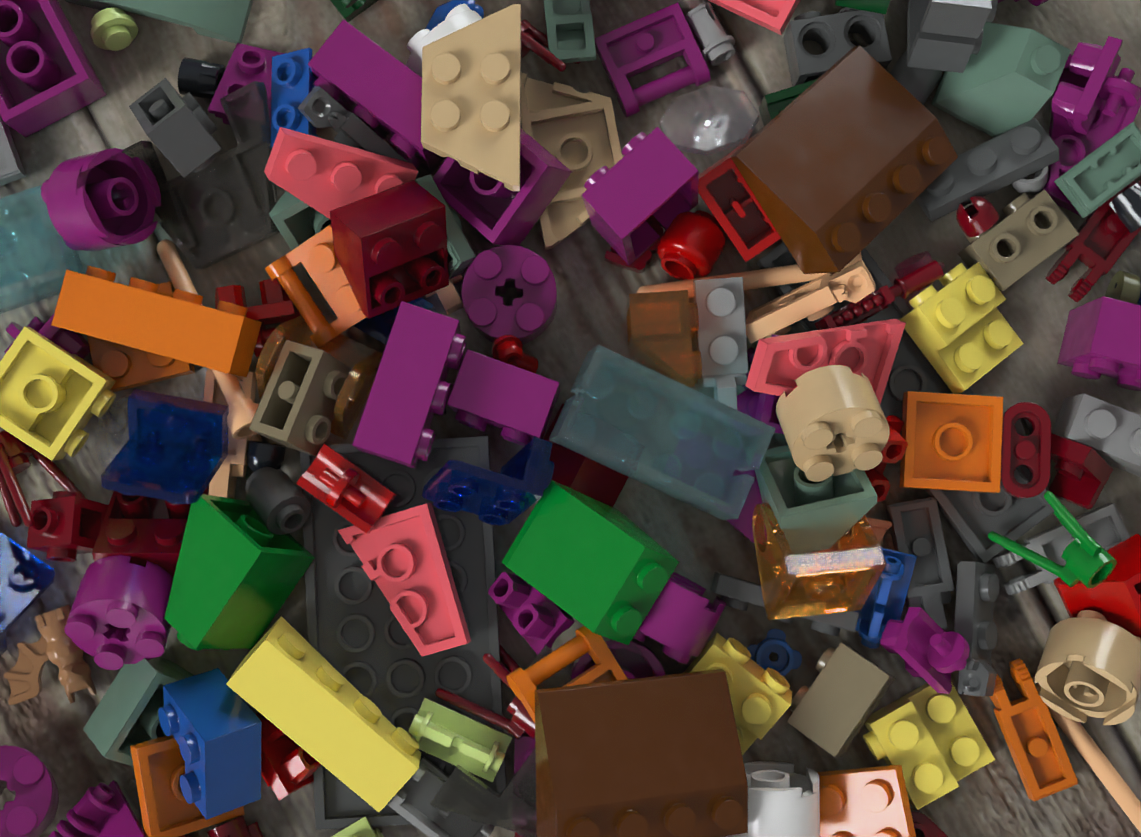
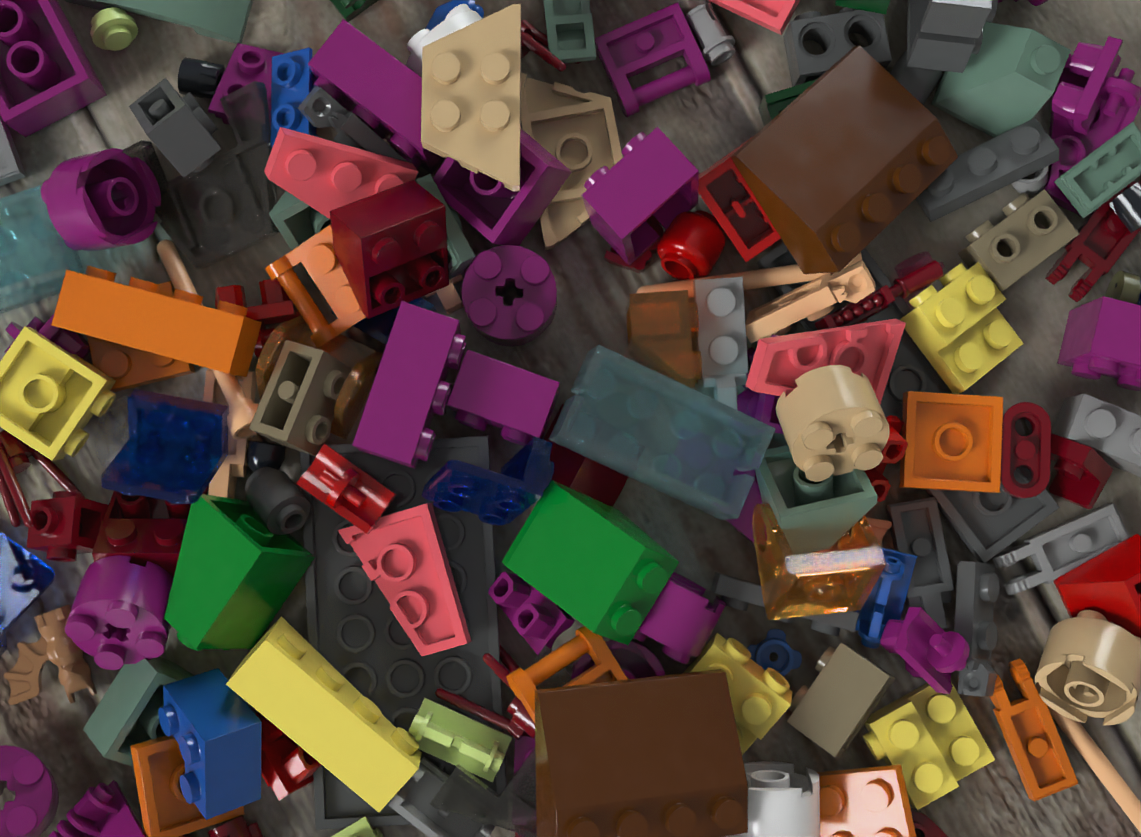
red arm [492,335,538,373] -> none
clear piece [659,85,760,156] -> none
dark red hinge [956,196,999,237] -> none
green plant [988,491,1117,589] -> none

